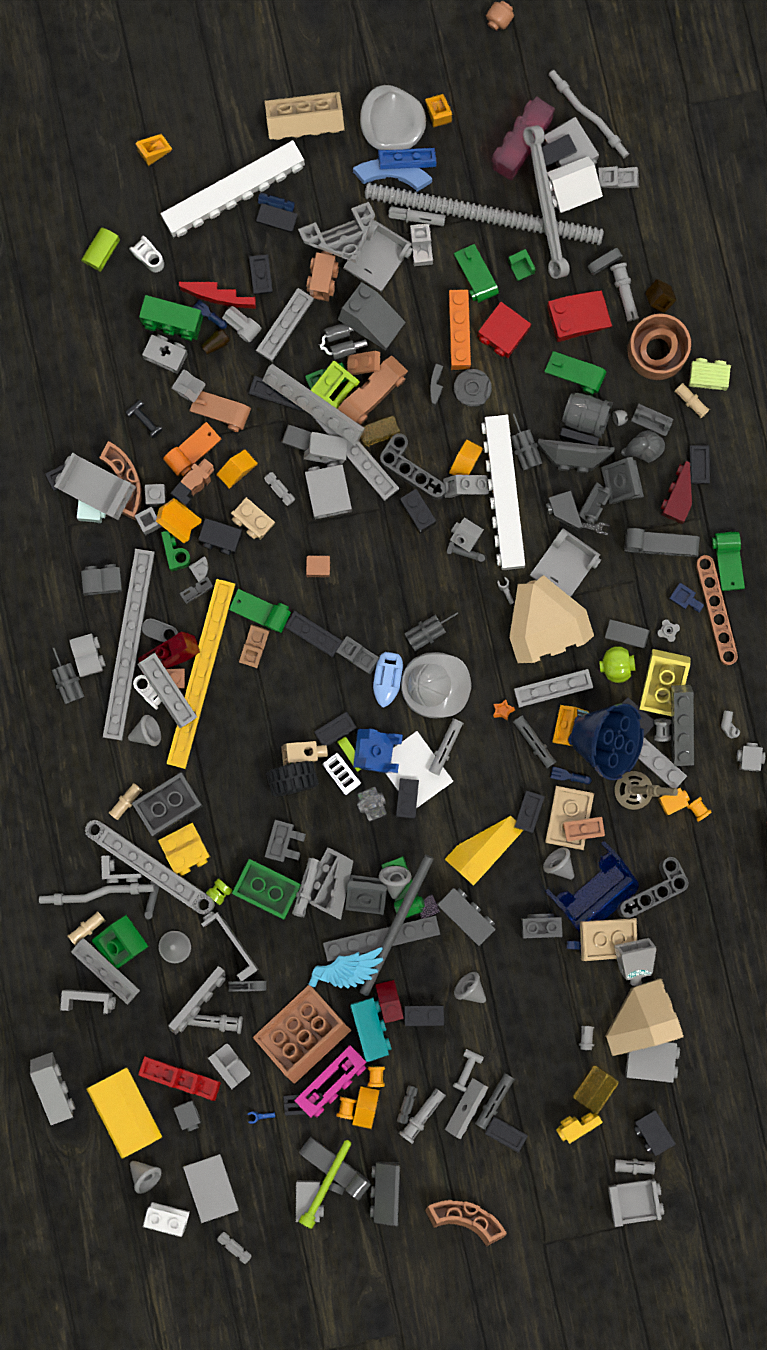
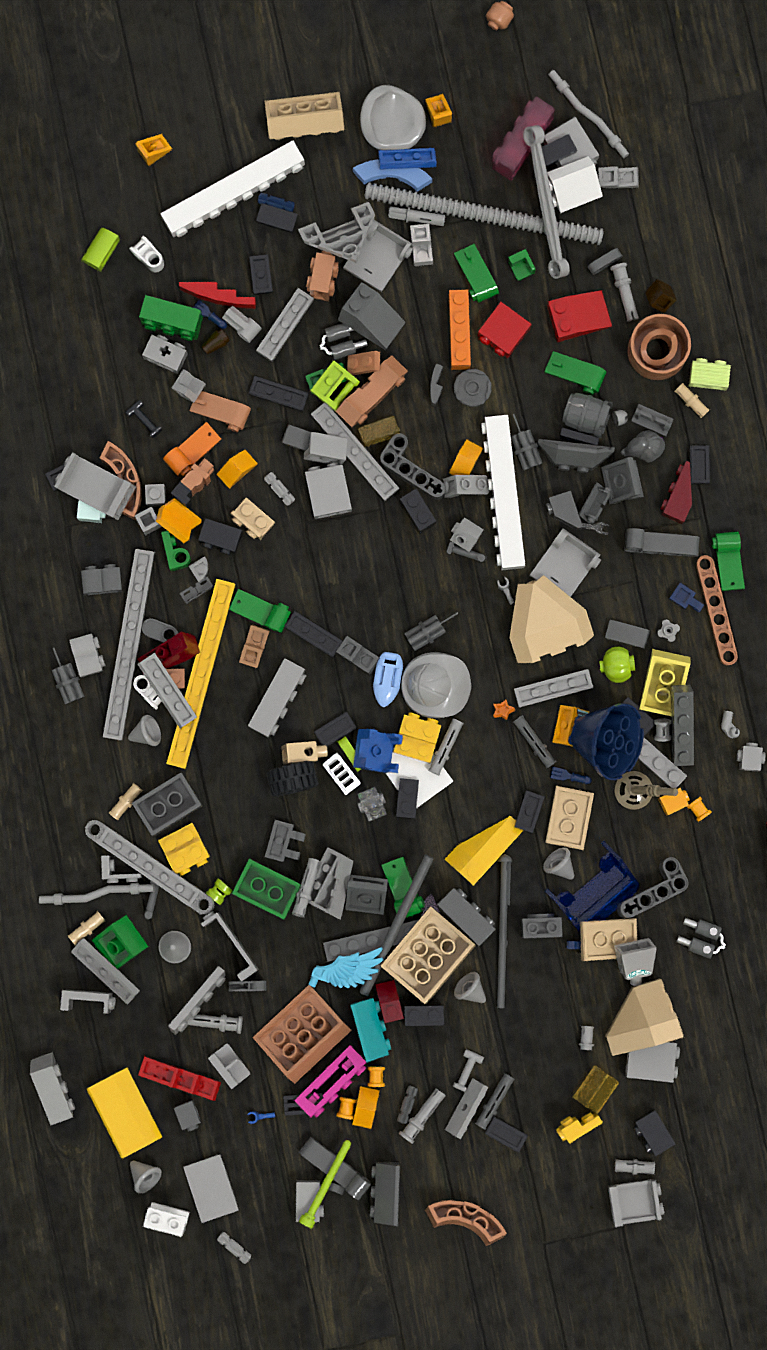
light grey plate [262,364,365,445] -> none
nougat panel [306,556,330,577] -> none
light grey hat [379,866,412,899] -> none
nougat plate [563,817,605,842] -> none
none -> light grey brick [248,659,307,738]
none -> tan slope [381,907,476,1004]
none -> yellow plate [393,712,441,763]
none -> dark grey bar [497,854,512,1008]
none -> dark grey piece [677,918,726,959]

